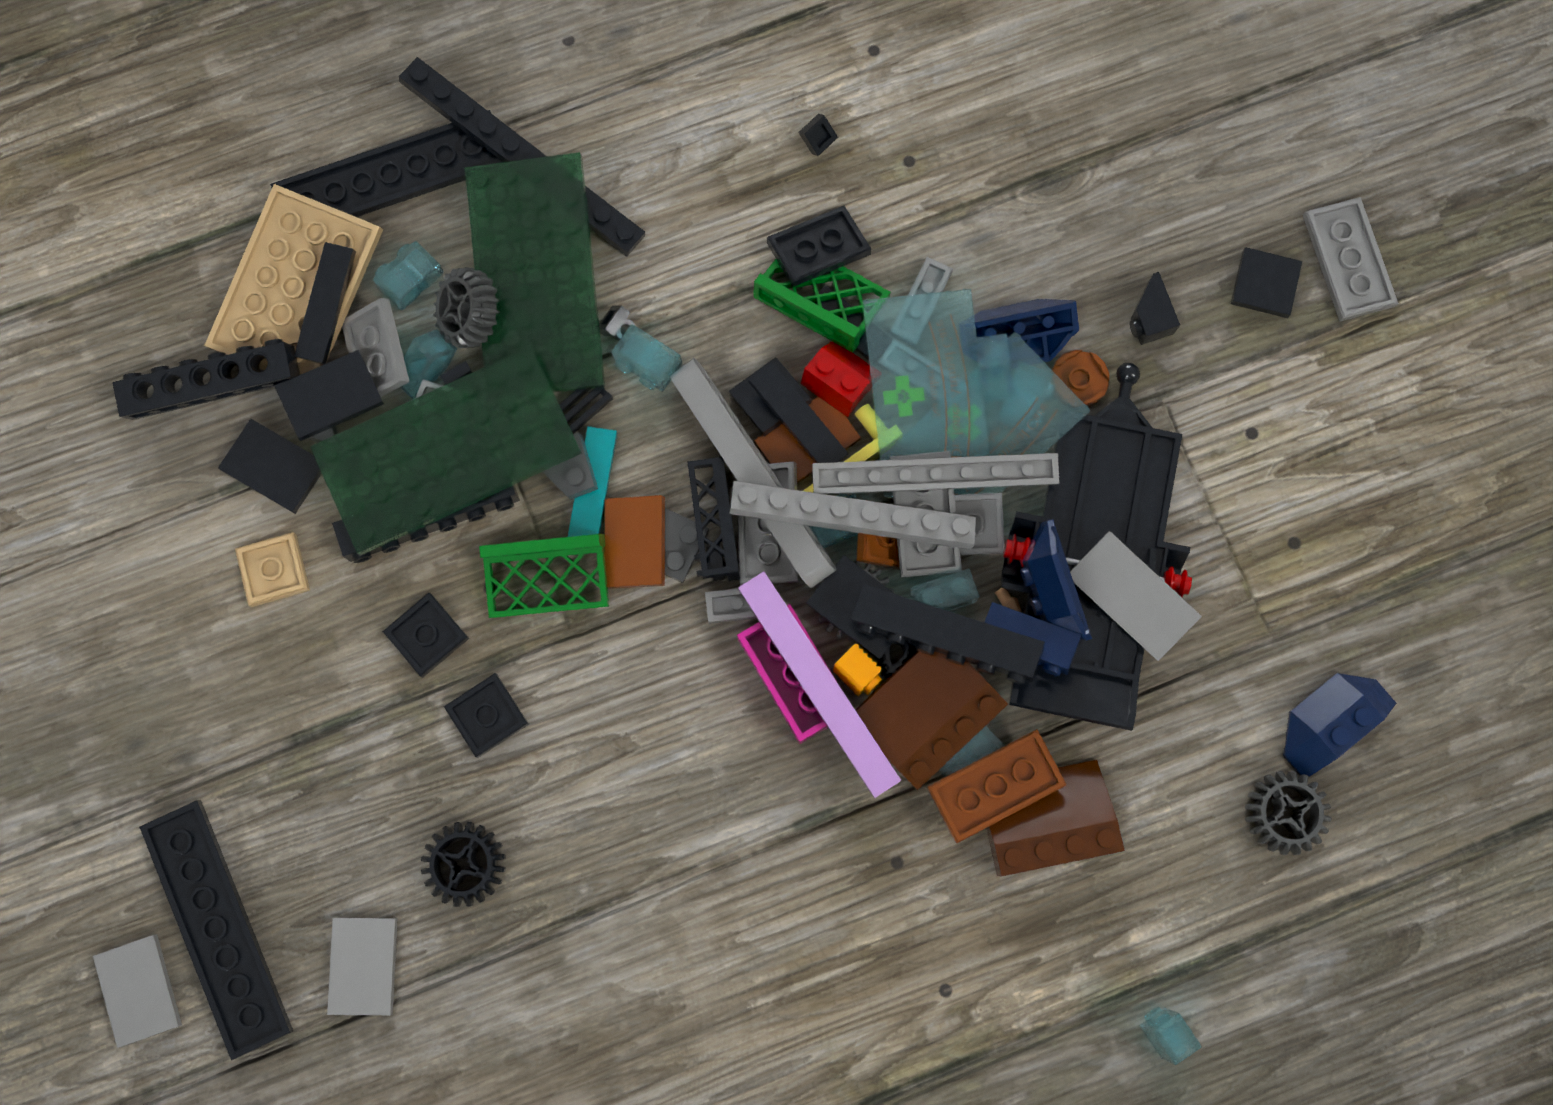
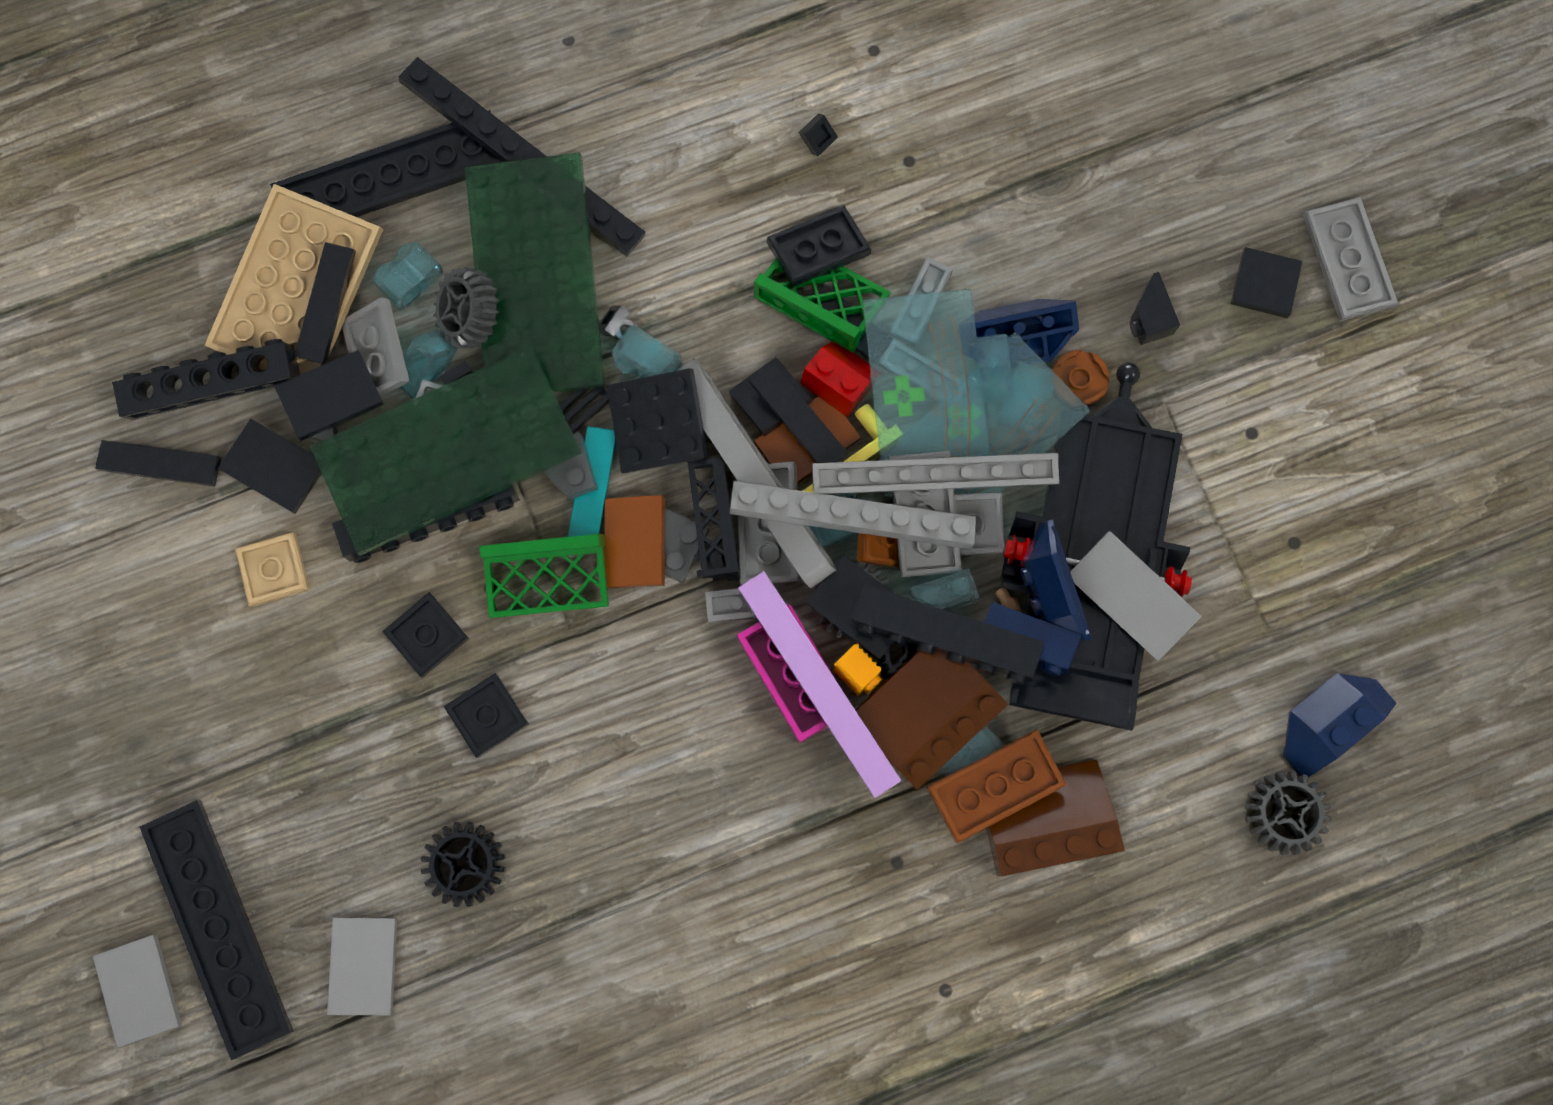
clear light blue brick [1139,1007,1202,1065] -> none
none -> black tile [95,440,221,487]
none -> black plate [606,368,708,474]

